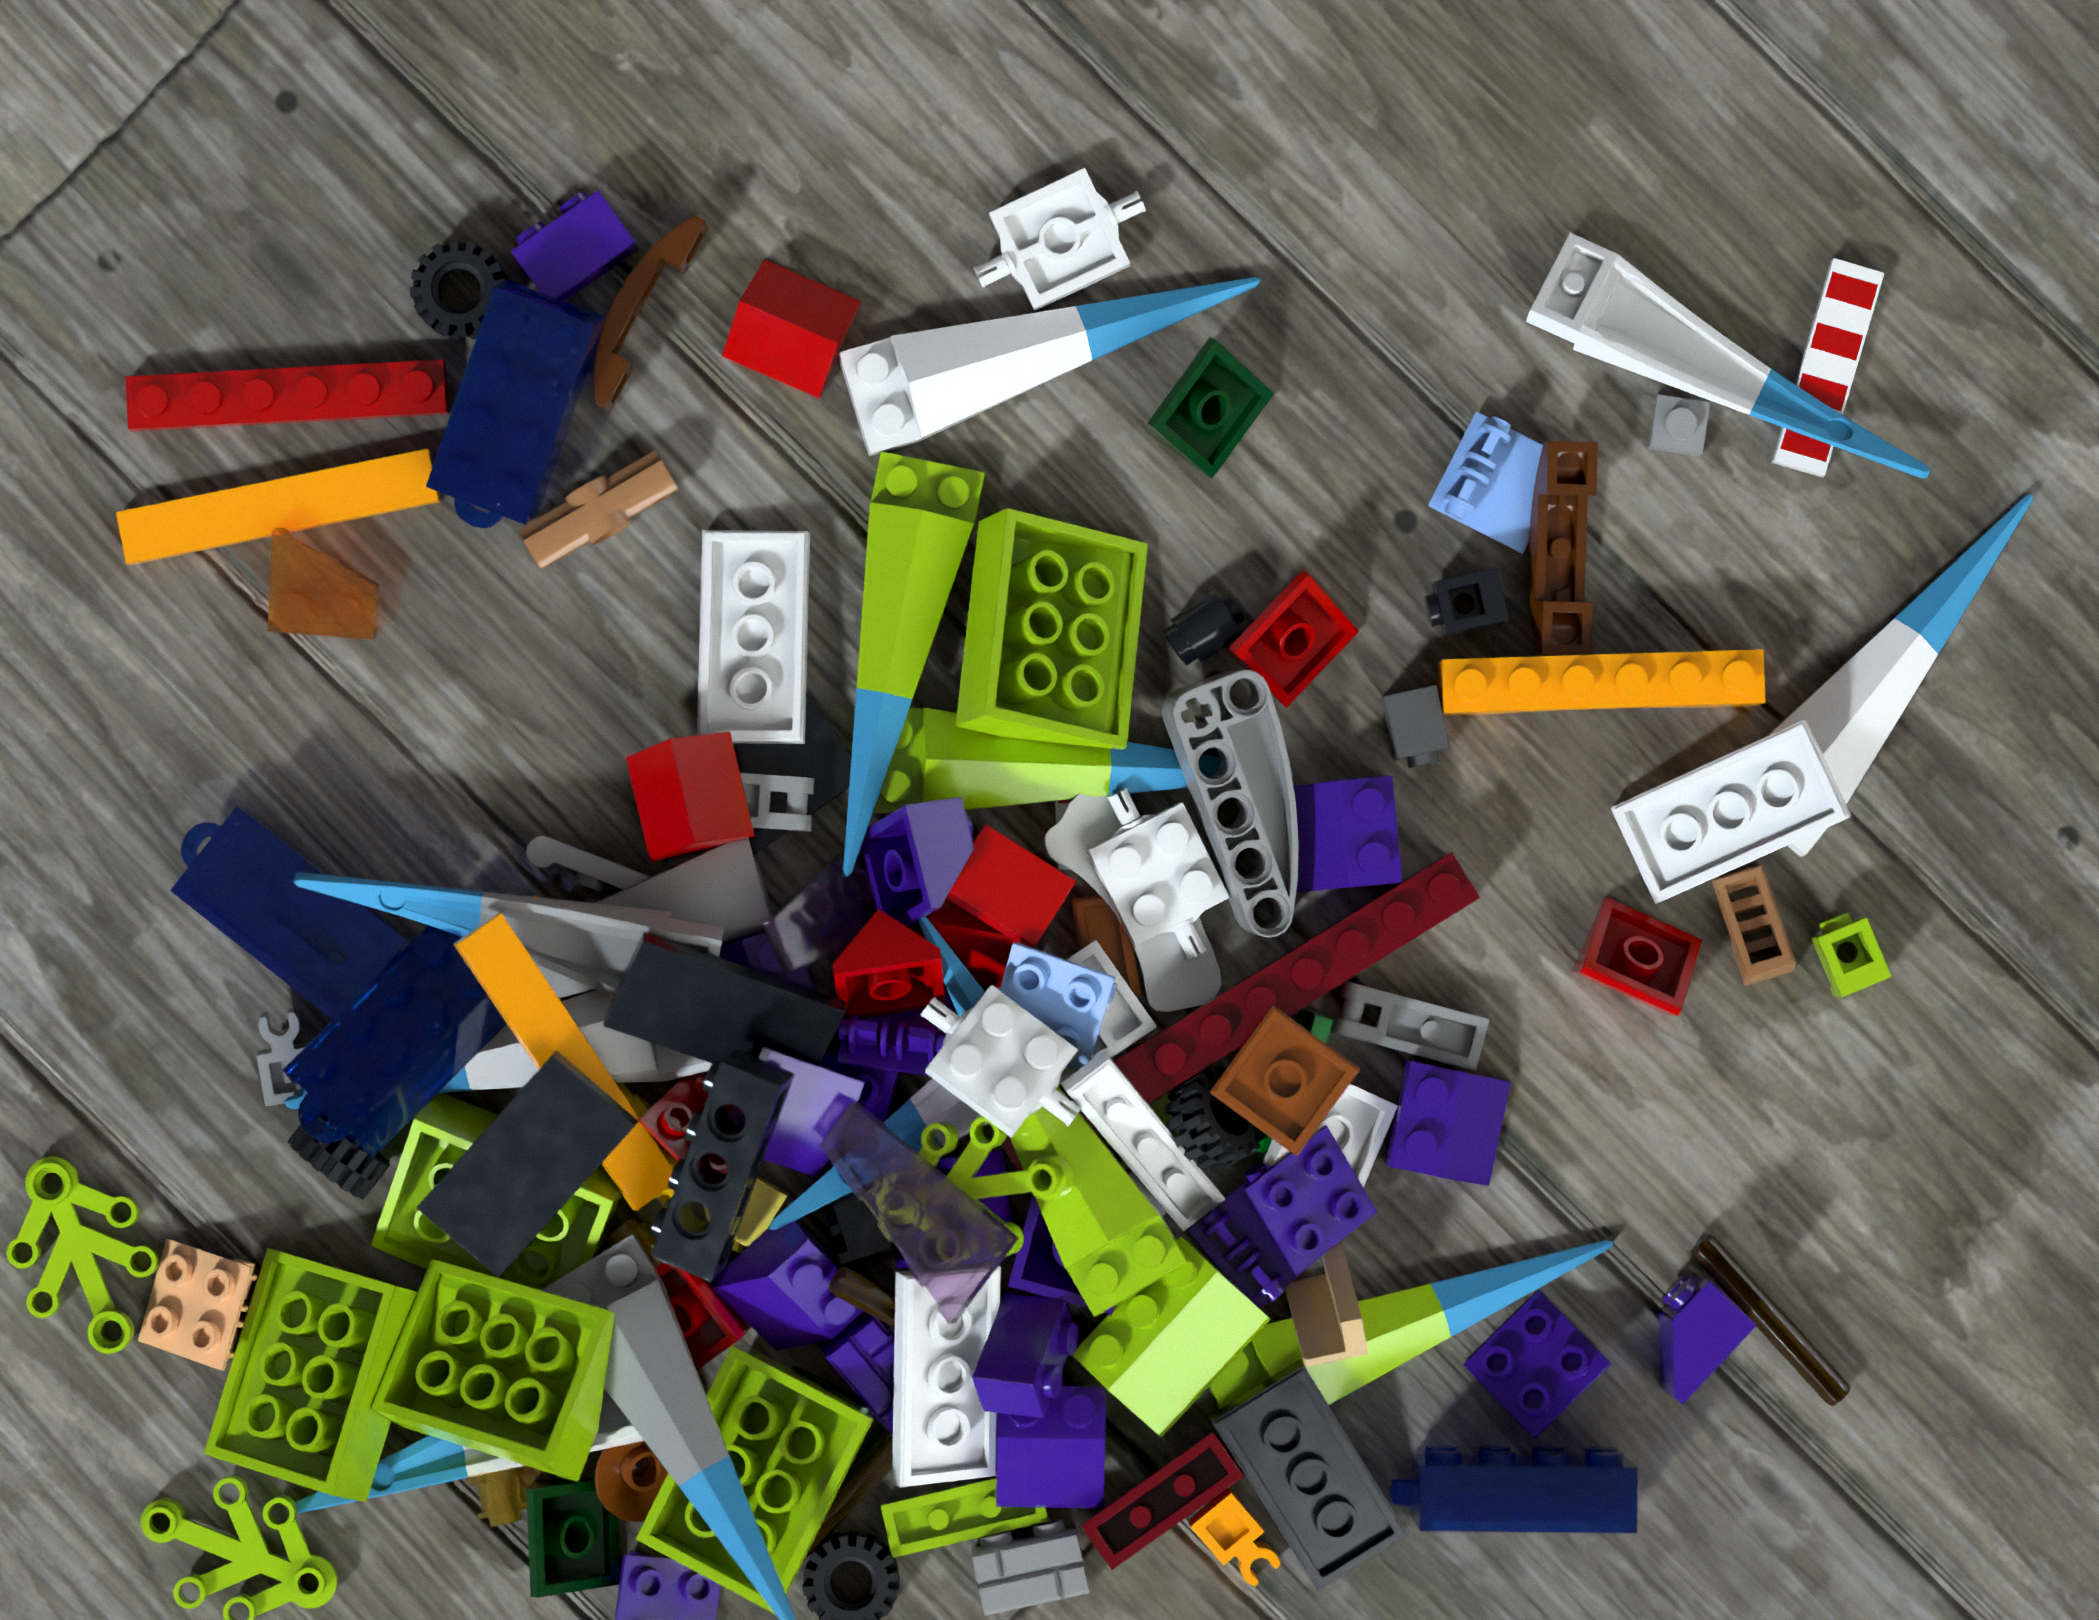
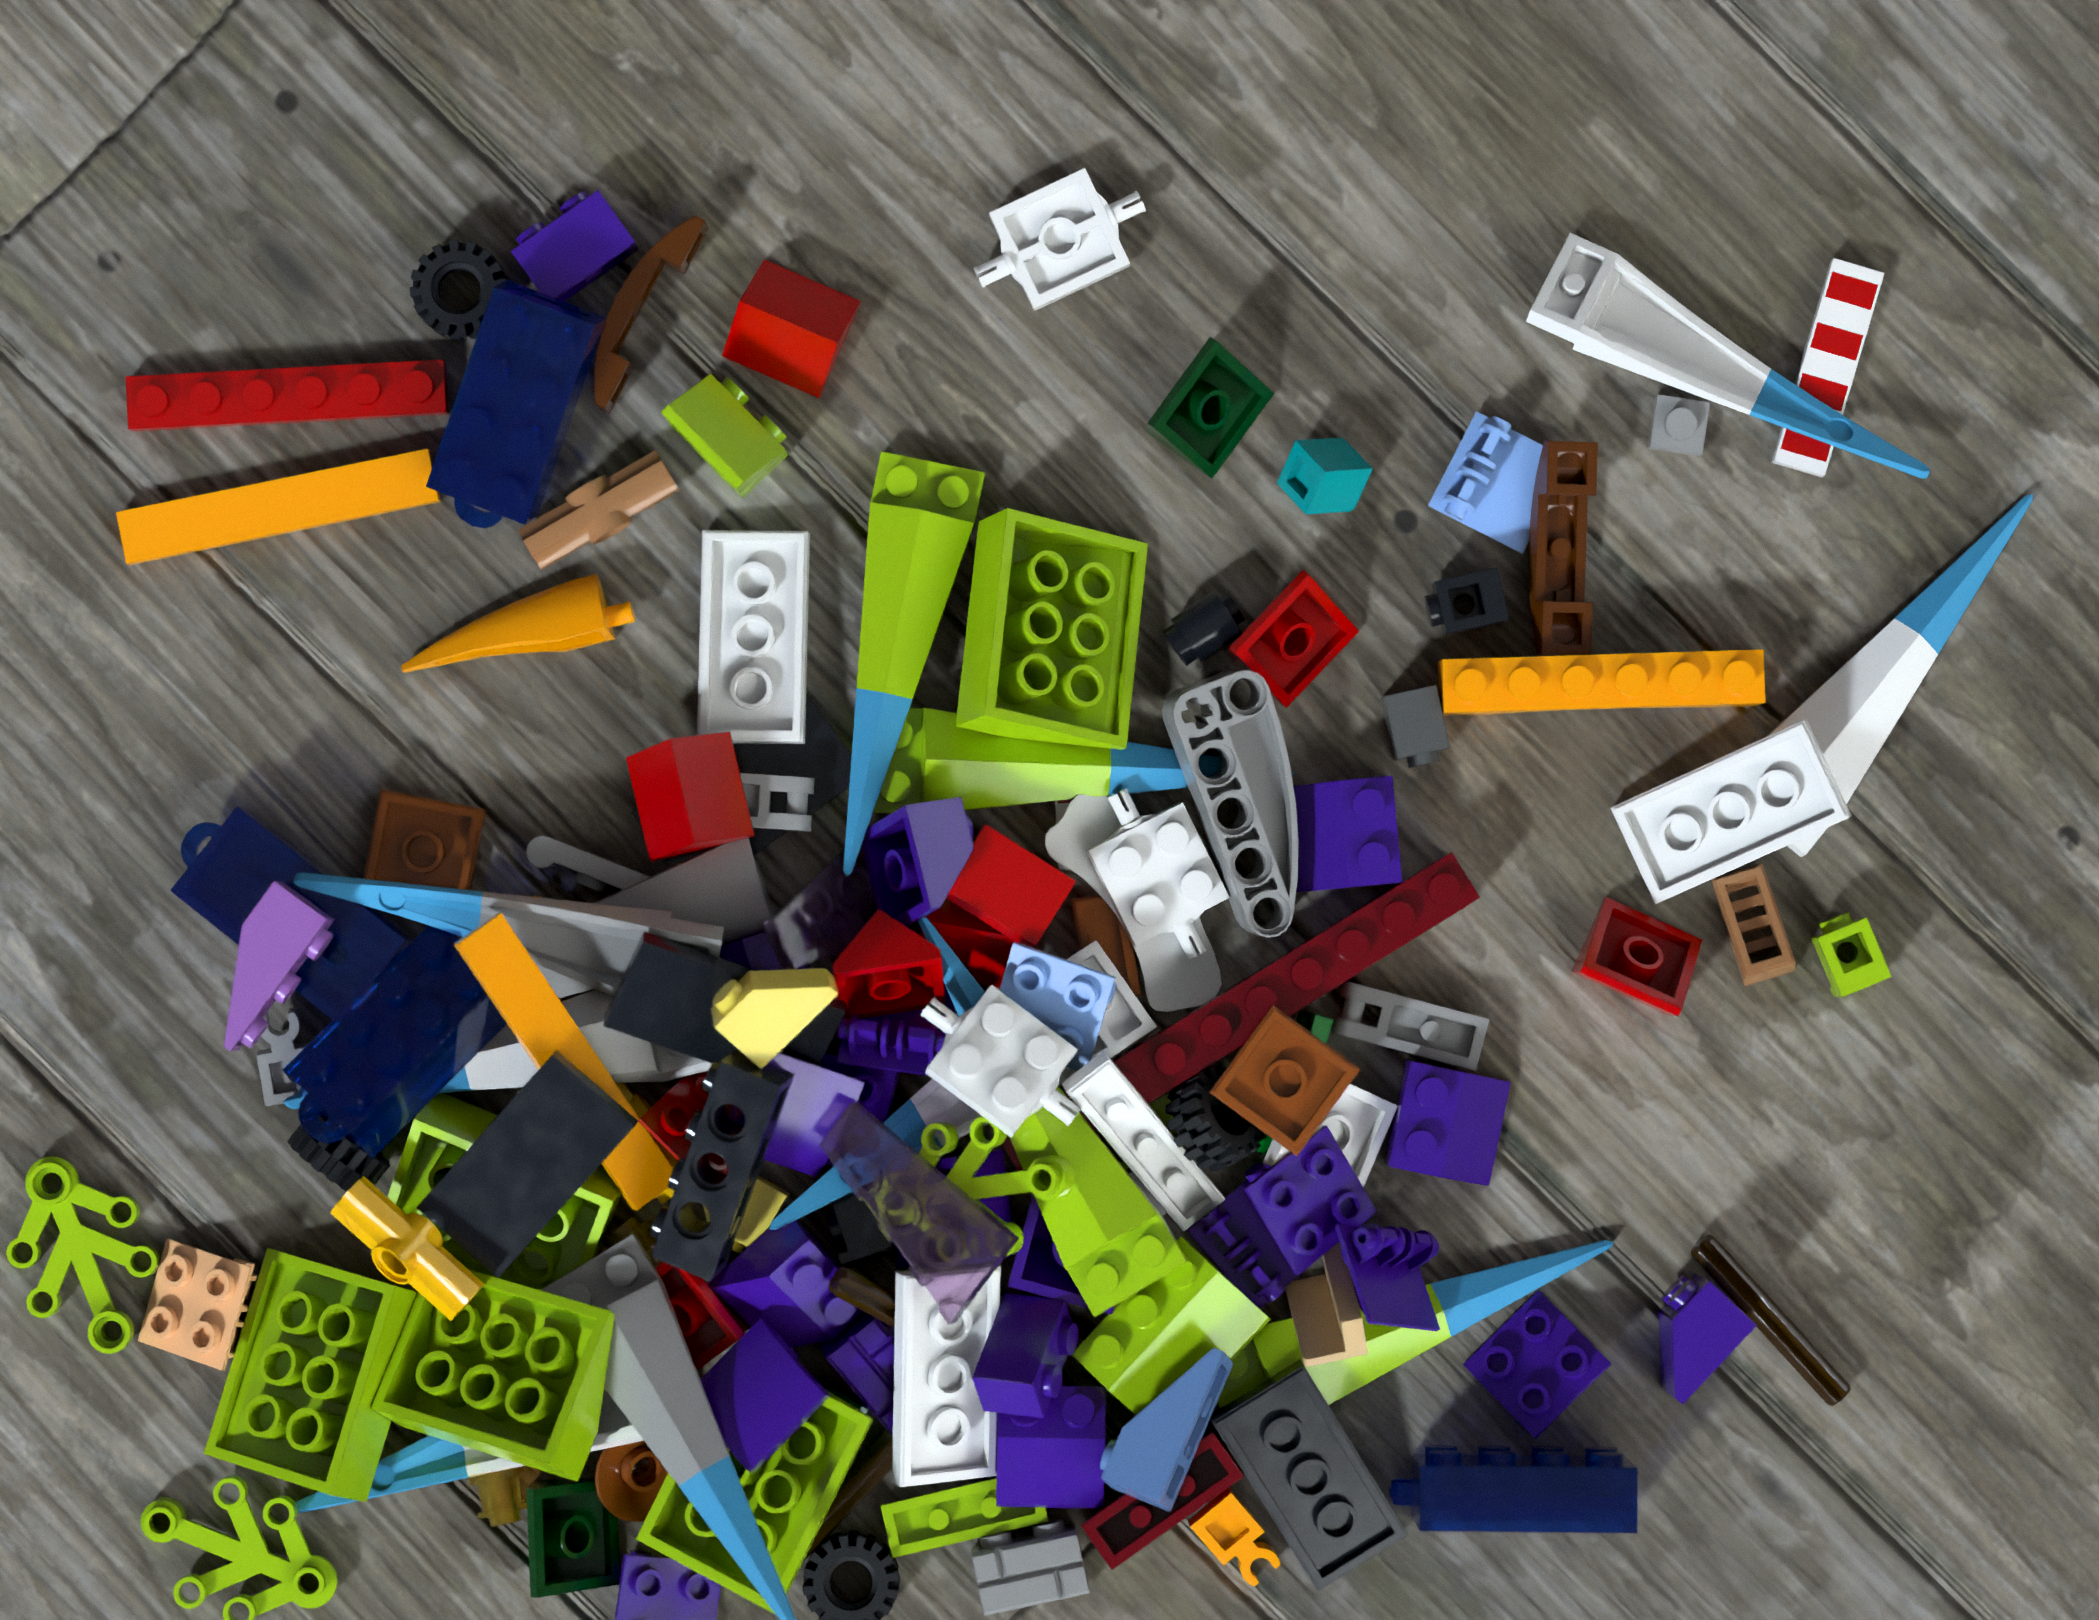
clear orange wing [268,527,379,640] -> none
white plate [838,277,1261,456] -> none
none -> medium lavender slope [224,881,335,1051]
none -> yellow piece [330,1176,484,1321]
none -> dark orange tile [363,789,487,890]
none -> light orange piece [401,574,636,673]
none -> lime slope [661,373,788,499]
none -> dark purple slope [700,1318,831,1473]
none -> light yellow slope [711,968,838,1069]
none -> medium blue slope [1100,1348,1234,1512]
none -> teal panel [1277,438,1373,515]
none -> dark purple hinge [1335,1223,1440,1331]

